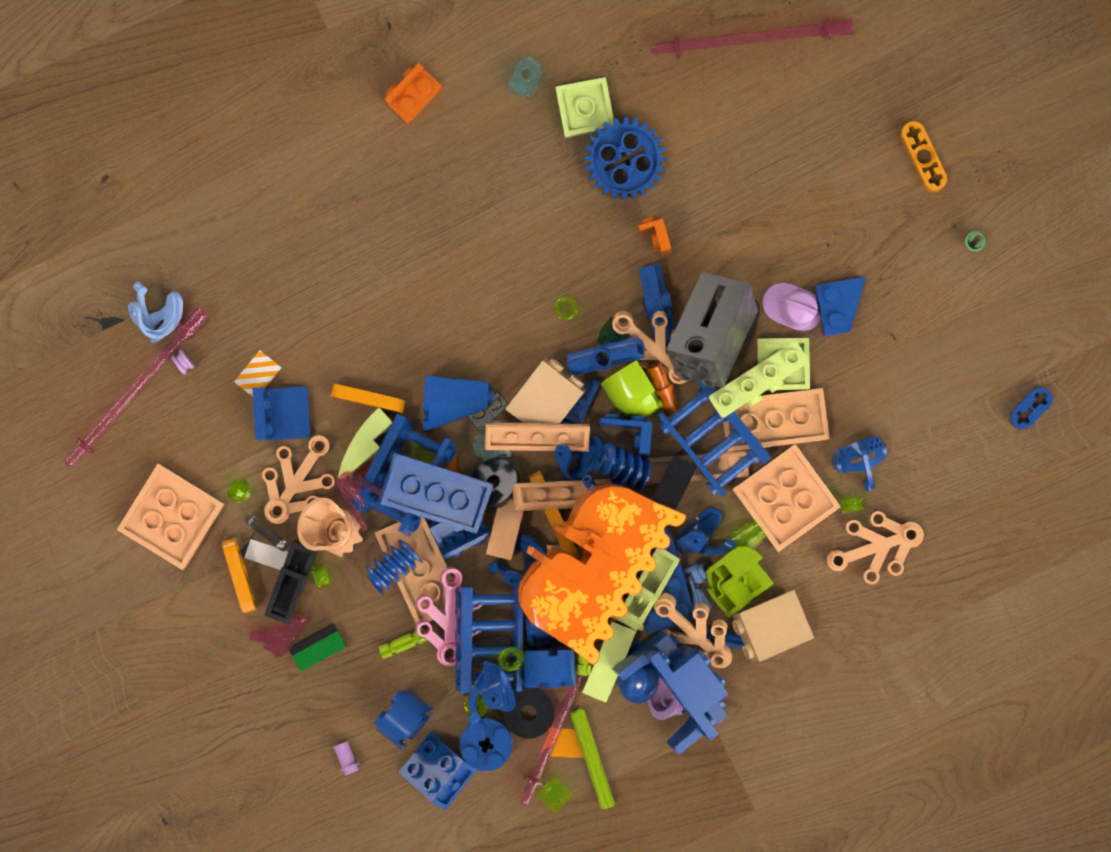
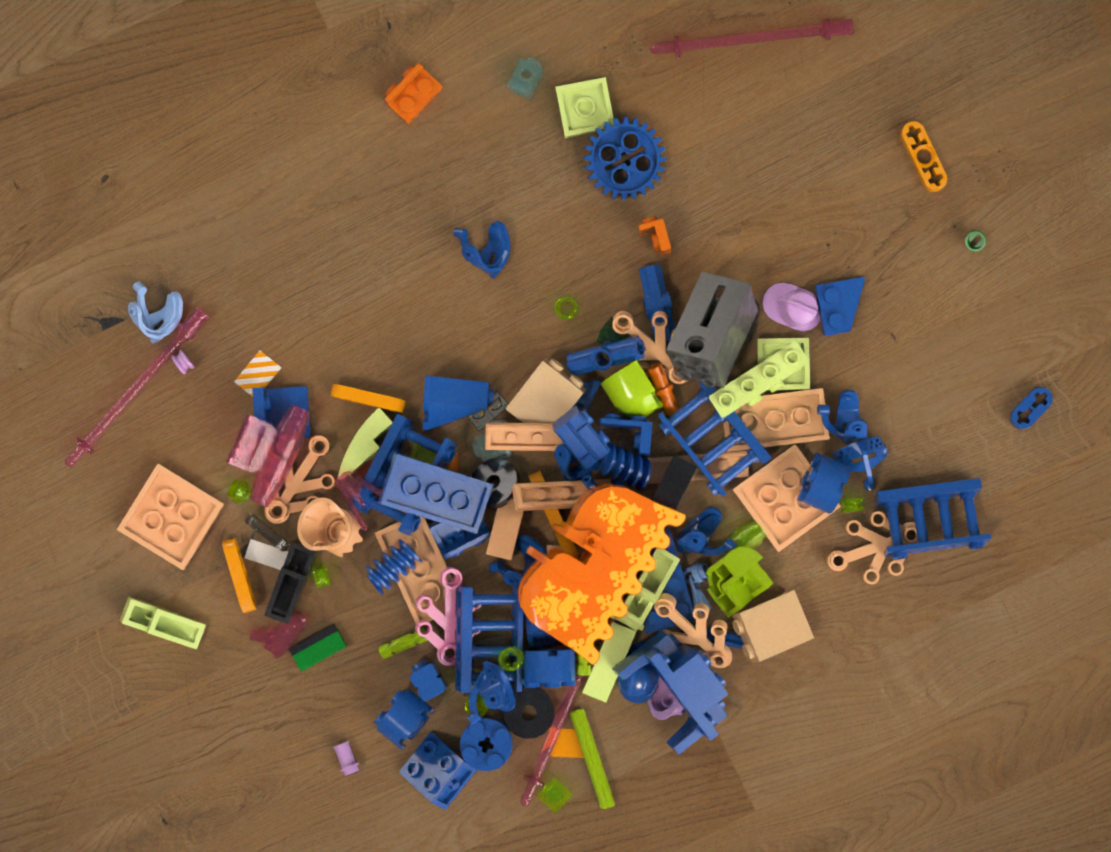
none -> yellowish green slope [120,596,206,649]
none -> clear pink plate [226,404,310,507]
none -> blue brick [409,659,448,702]
none -> blue helmet [453,221,510,279]
none -> blue brick [552,406,611,469]
none -> blue brick [796,452,851,514]
none -> blue helmet [817,390,867,446]
none -> blue fence [874,478,991,560]

